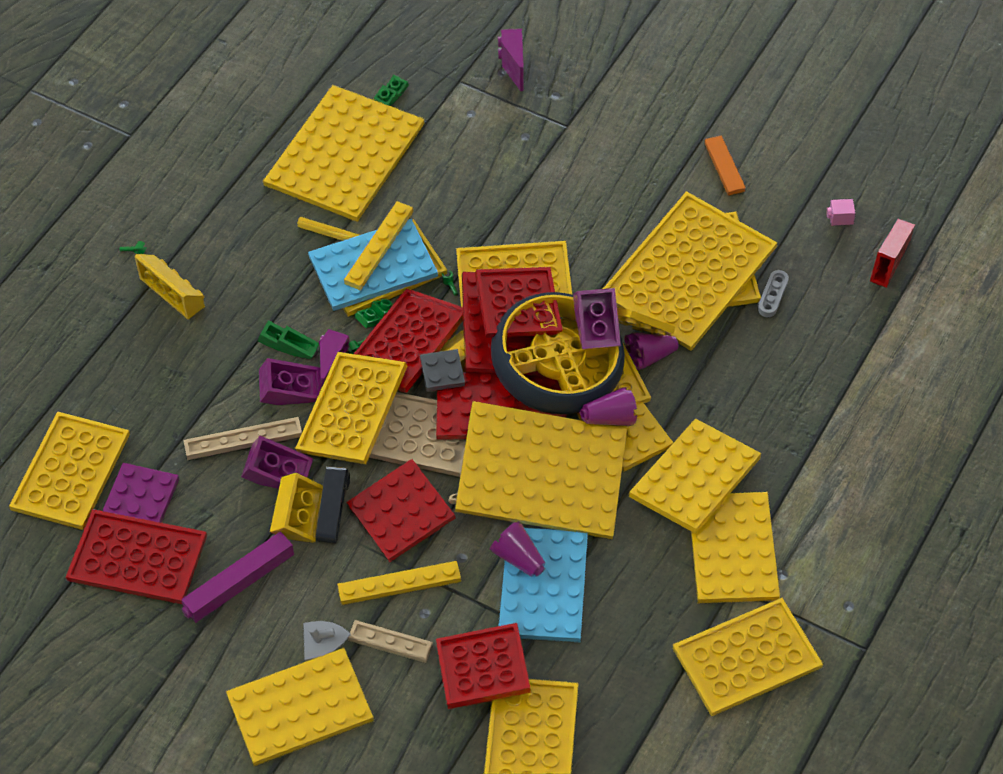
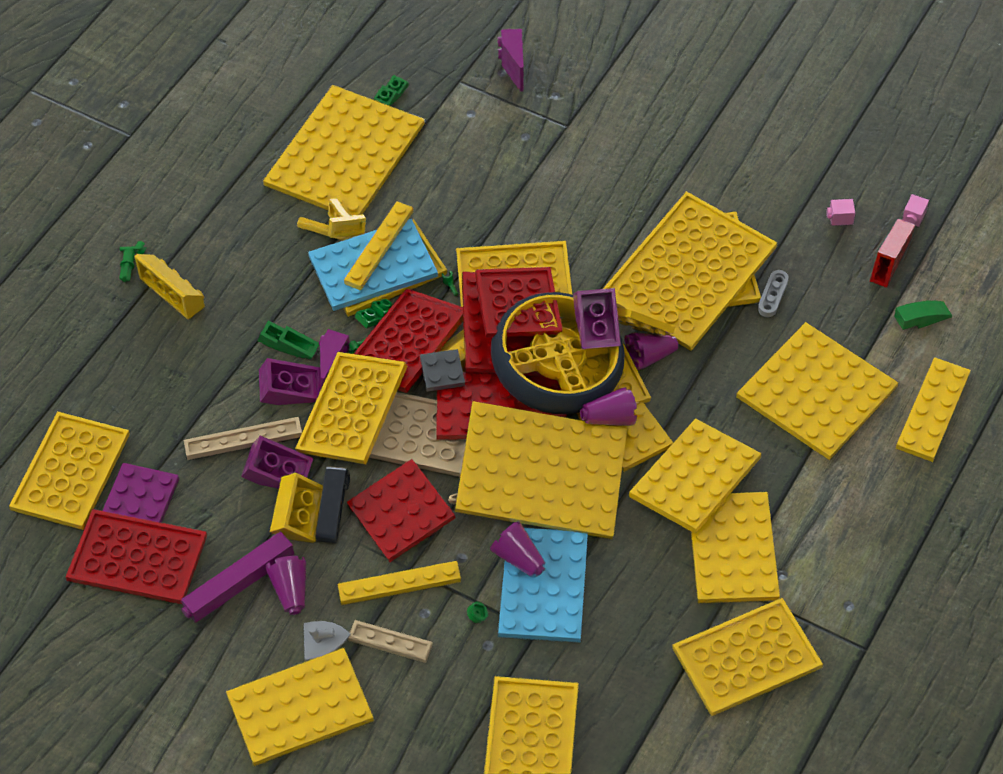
red plate [436,623,531,709] -> none
orange tile [704,135,746,196] -> none
none -> green axle [119,248,135,282]
none -> magenta cone [265,556,306,615]
none -> yellow bracket [328,198,366,238]
none -> green tile [467,602,488,623]
none -> yellow plate [736,322,899,460]
none -> green slope [894,301,952,330]
none -> yellow plate [895,357,971,462]
none -> bright pink brick [902,194,929,227]

